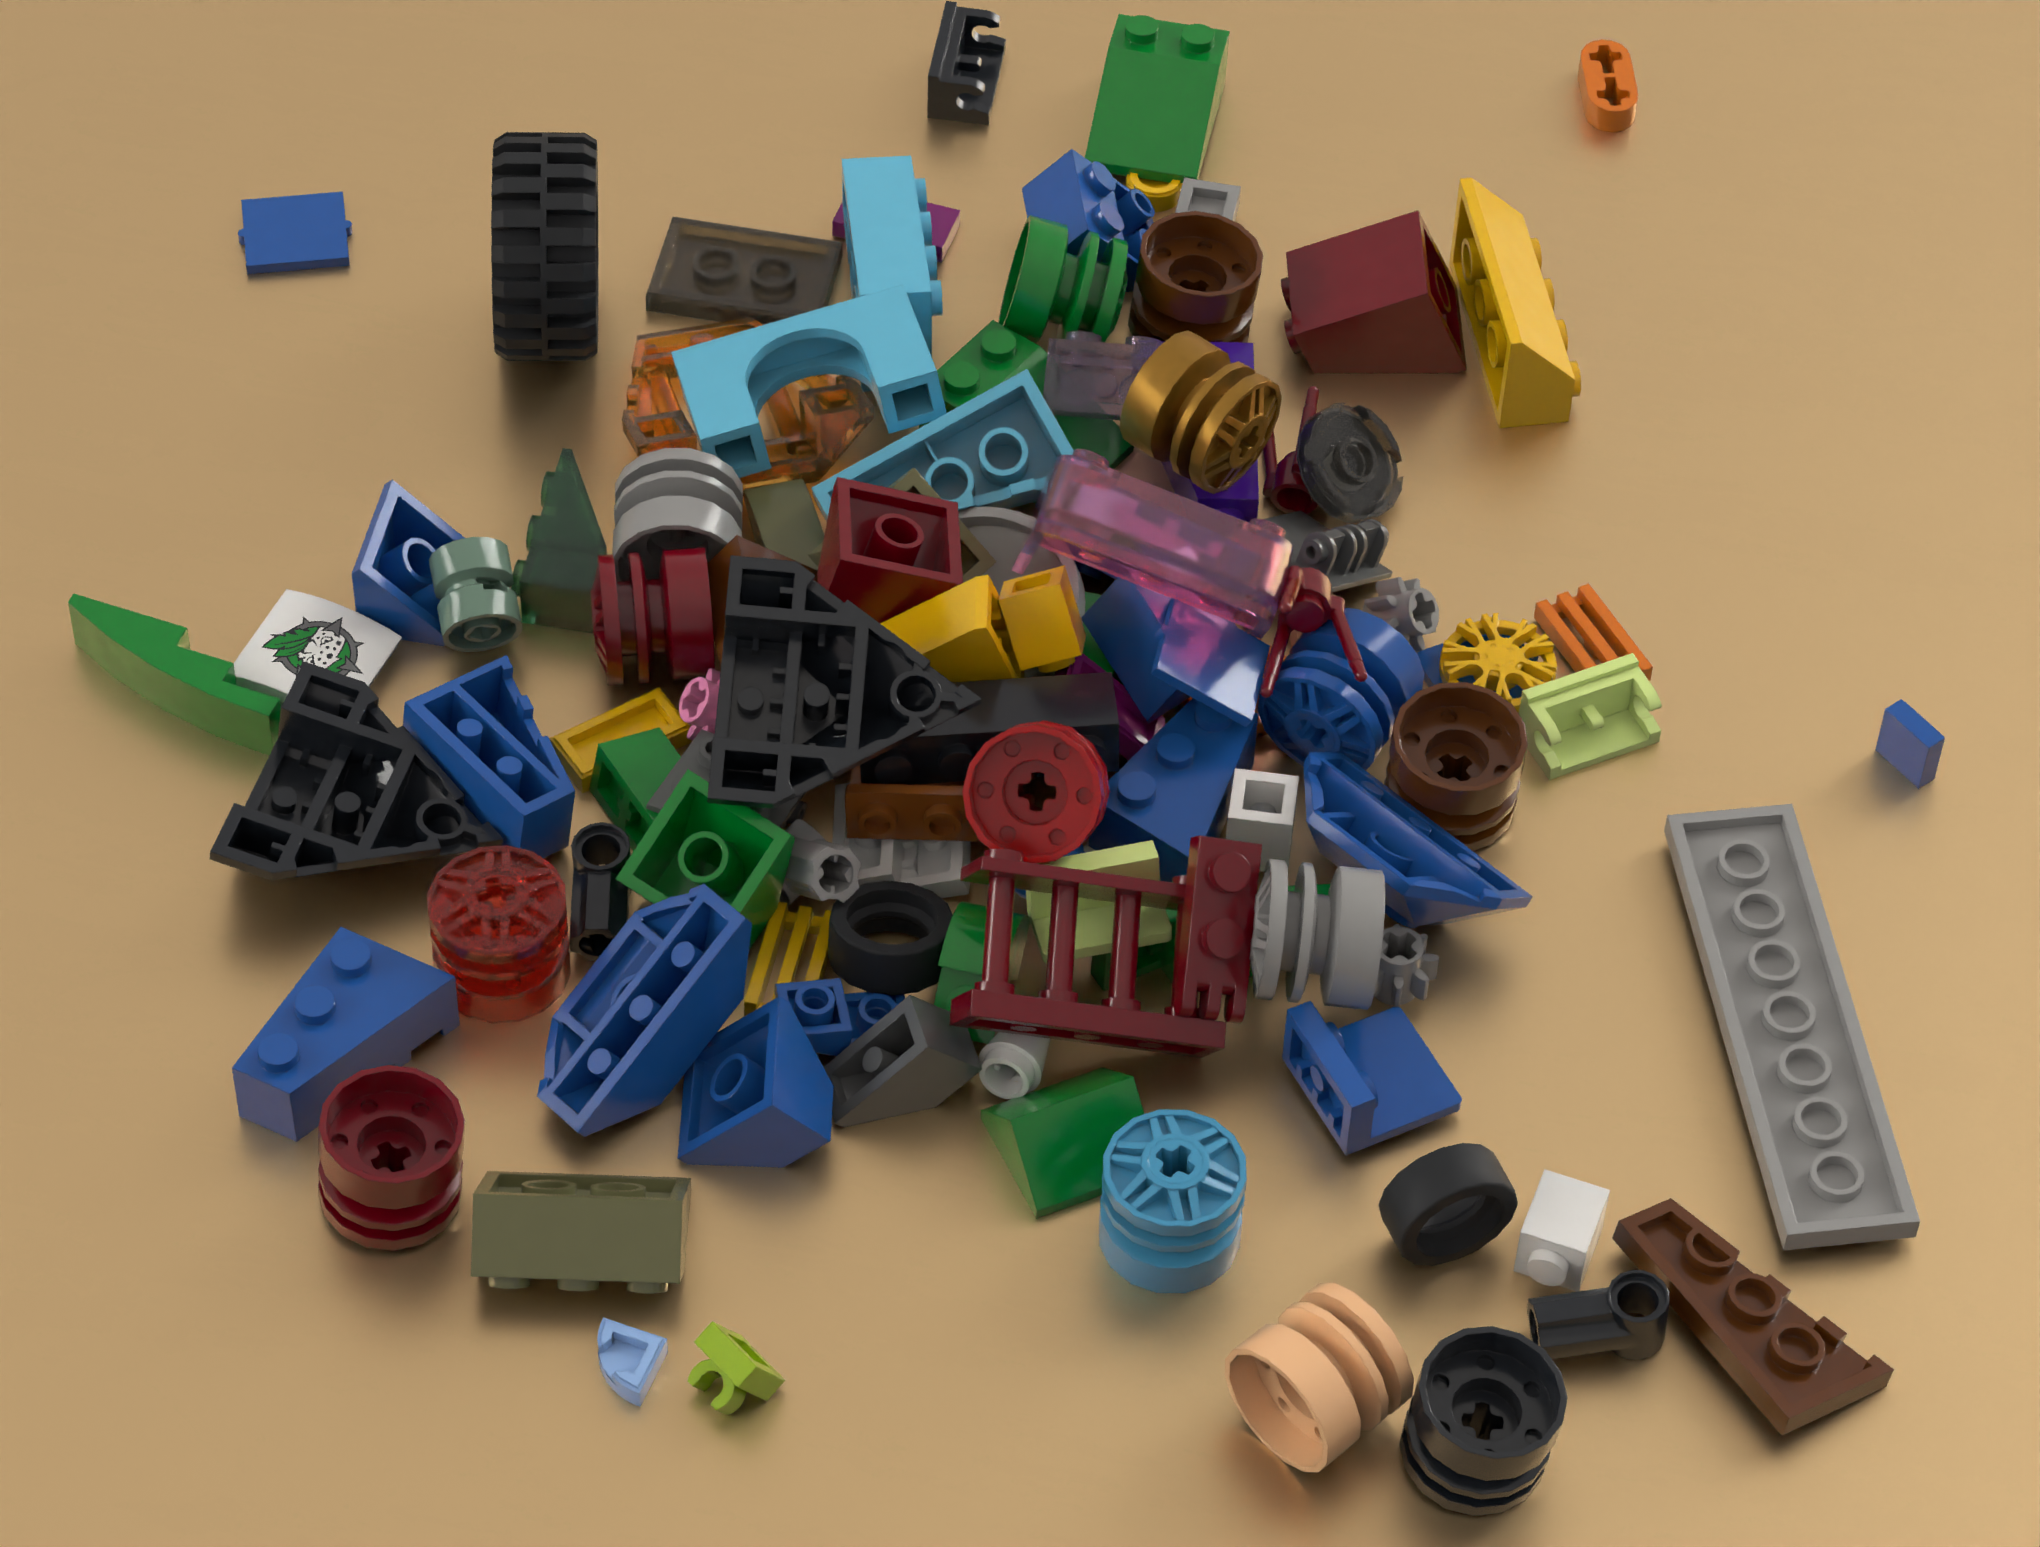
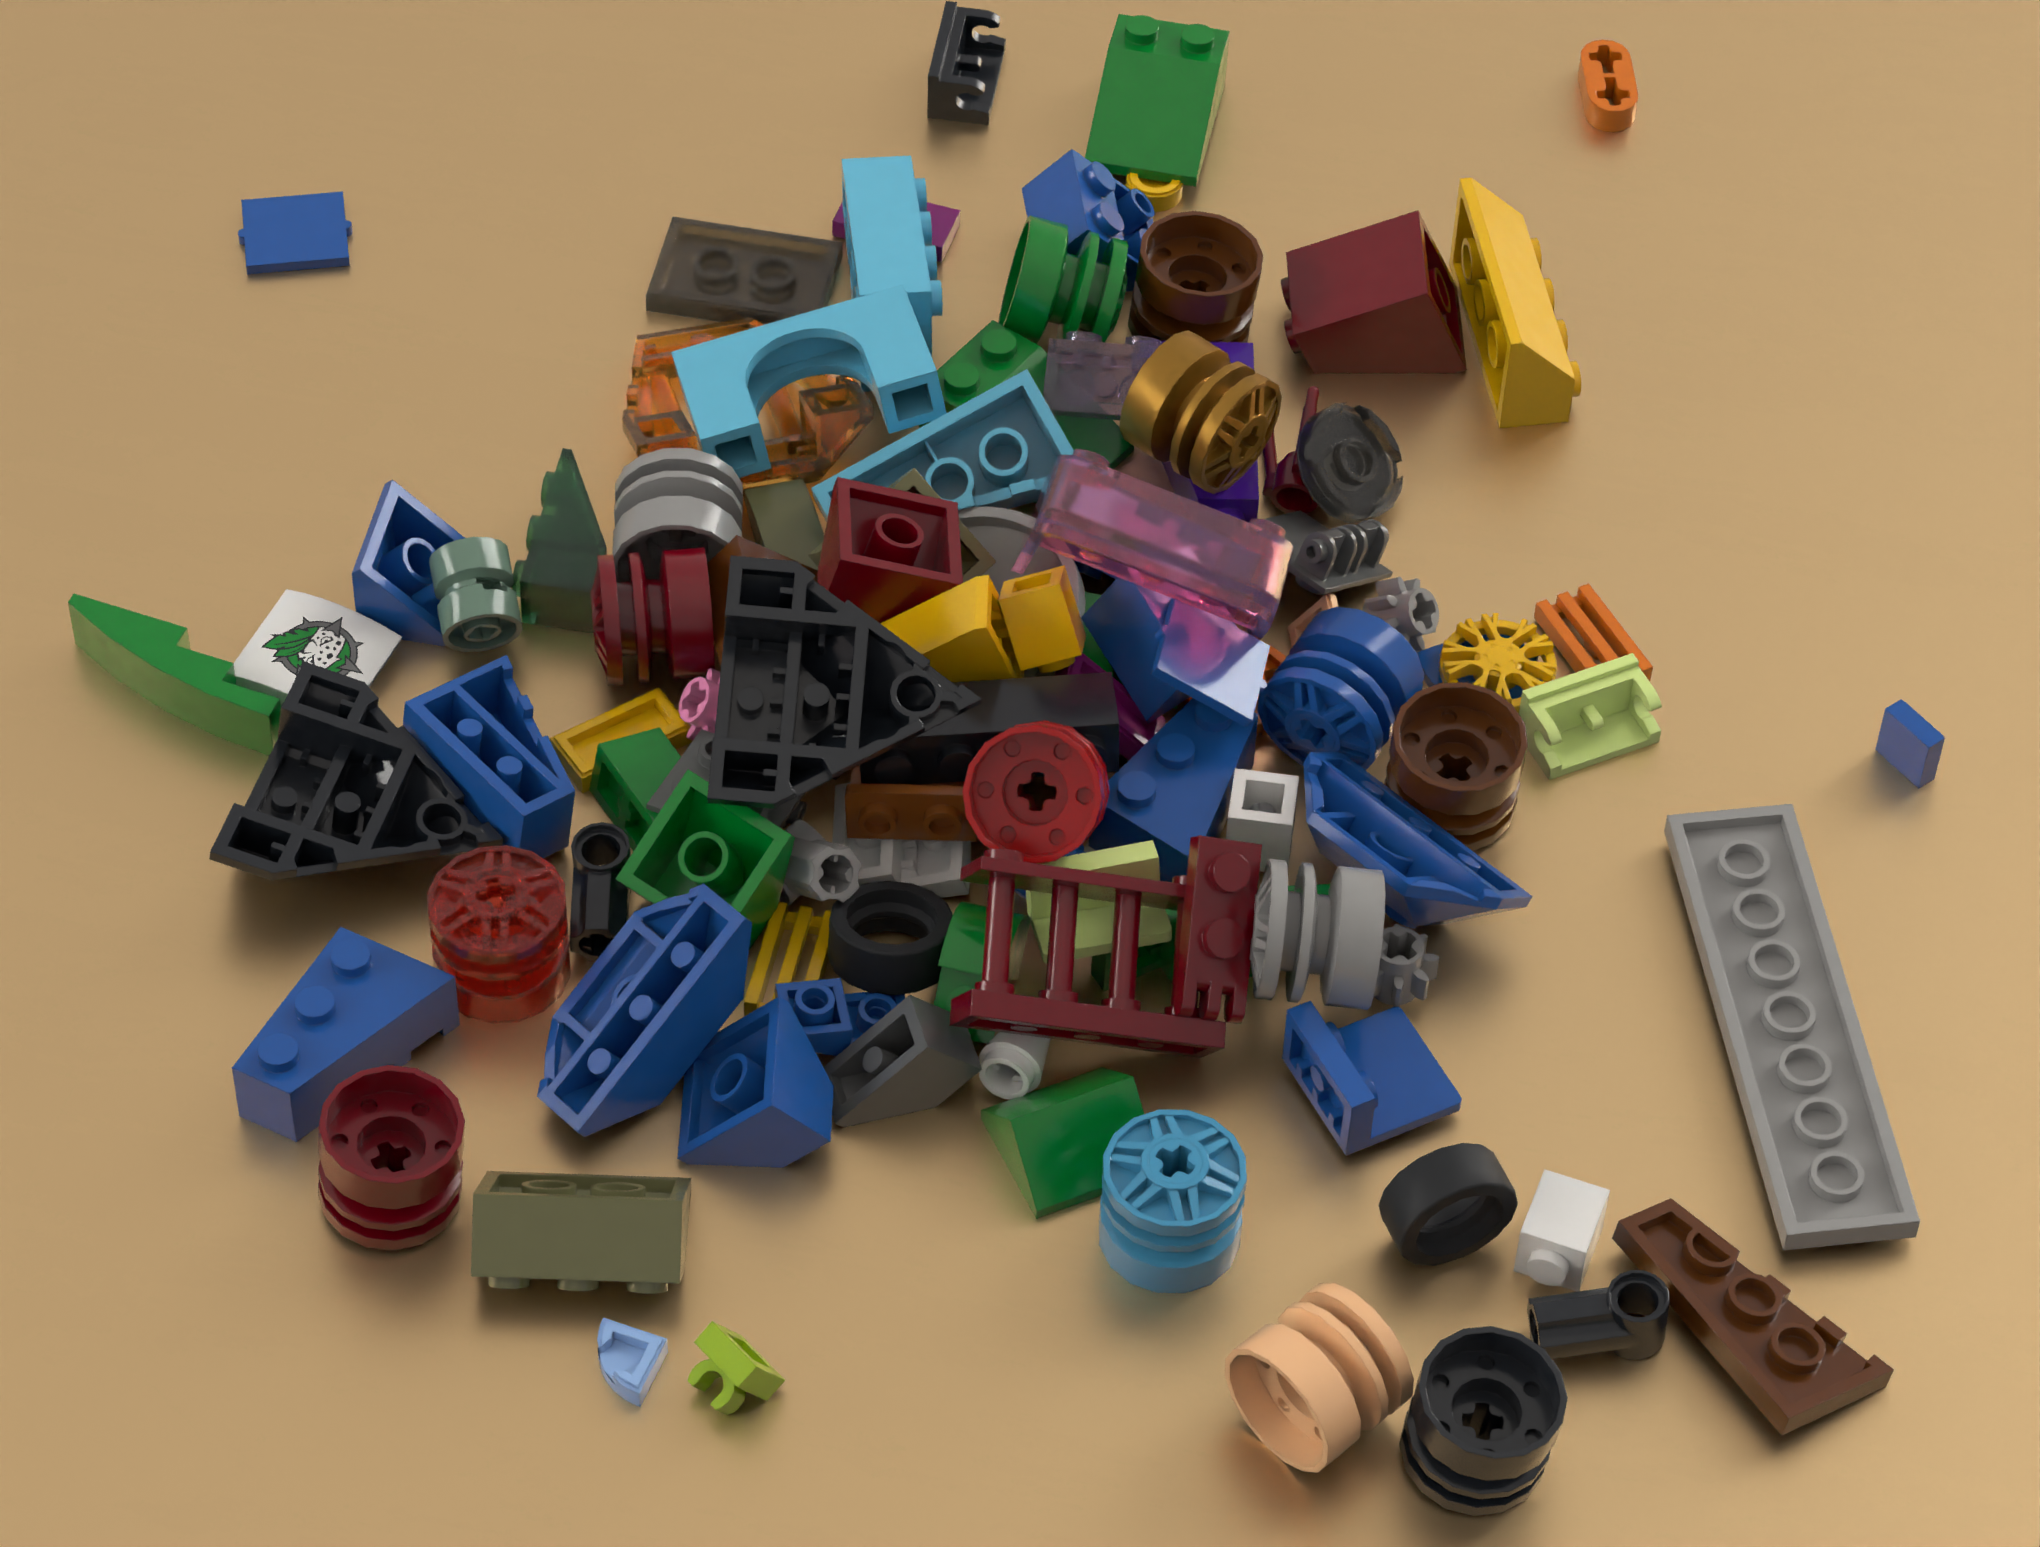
black tyre [491,132,599,361] -> none
light grey plate [1175,178,1241,221] -> none
dark red plant [1260,565,1367,698] -> none

